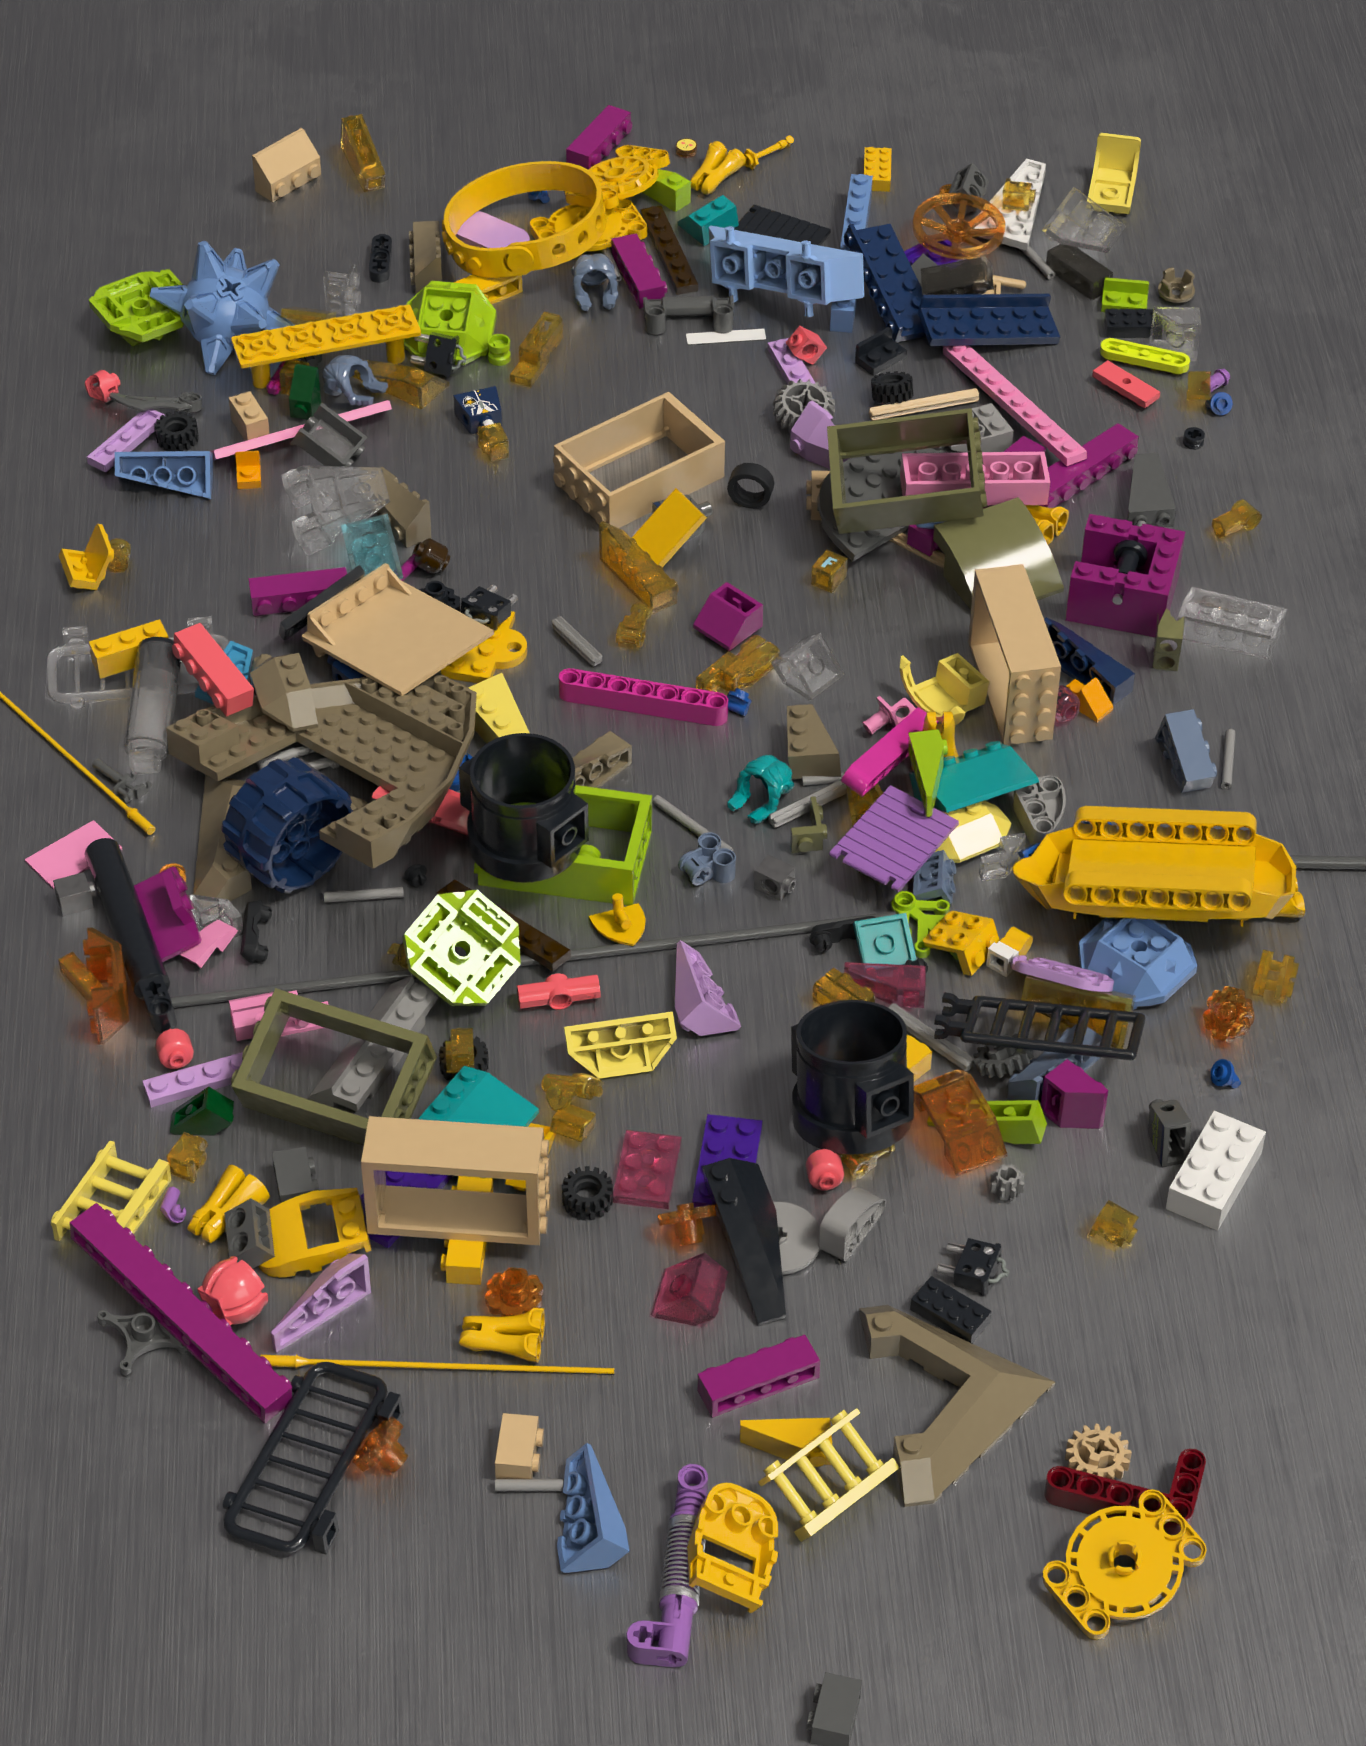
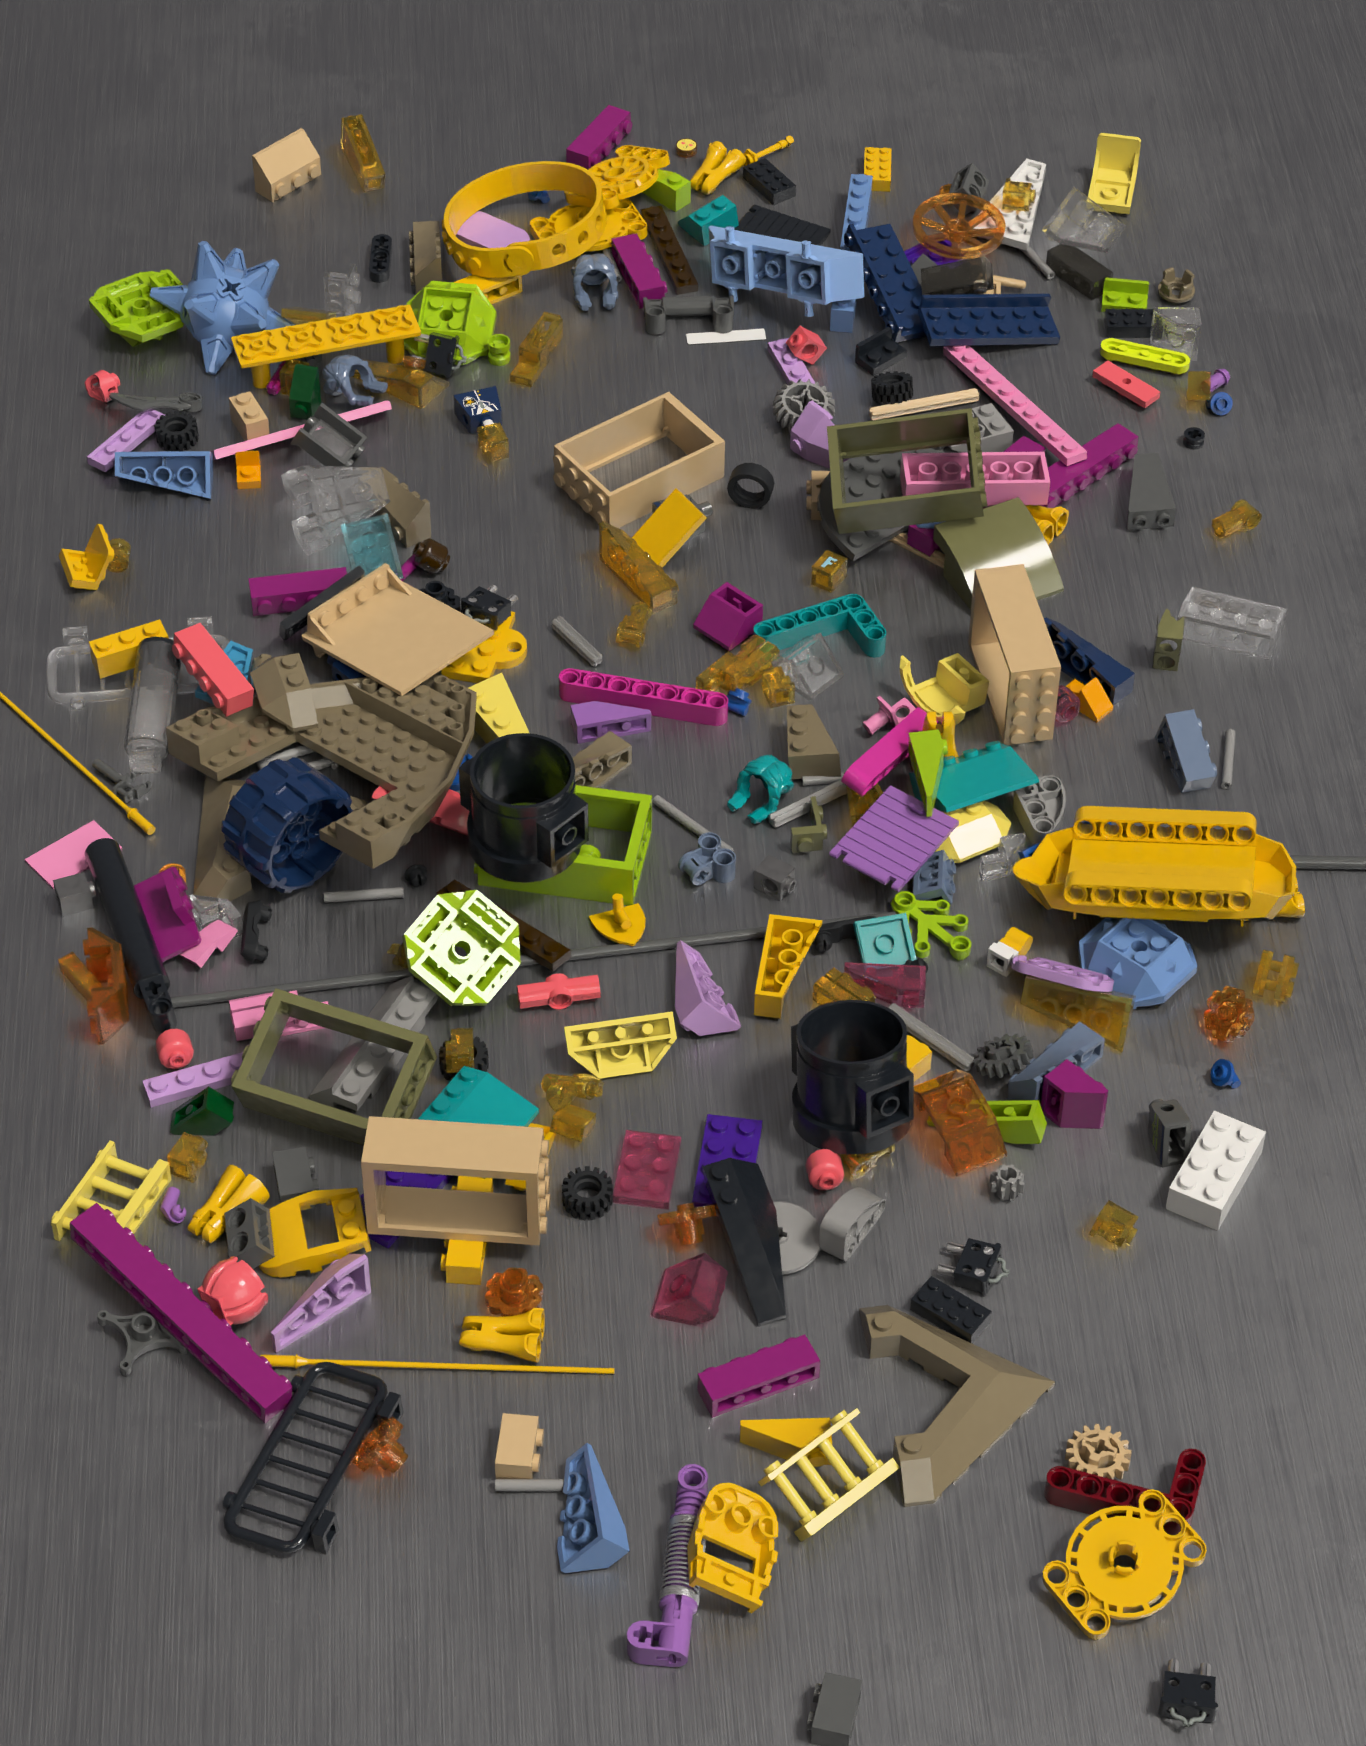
yellow bracket [923,911,1000,976] -> none
black bar [934,992,1146,1061] -> none
magenta piece [1065,514,1185,637] -> none
none -> clear orange tile [402,356,426,370]
none -> medium lavender slope [570,701,651,744]
none -> black piece [743,158,796,205]
none -> teal beam [753,594,886,658]
none -> yellow wedge [754,914,823,1019]
none -> clear yellow brick [761,666,795,708]
none -> black piece [1158,1659,1218,1727]

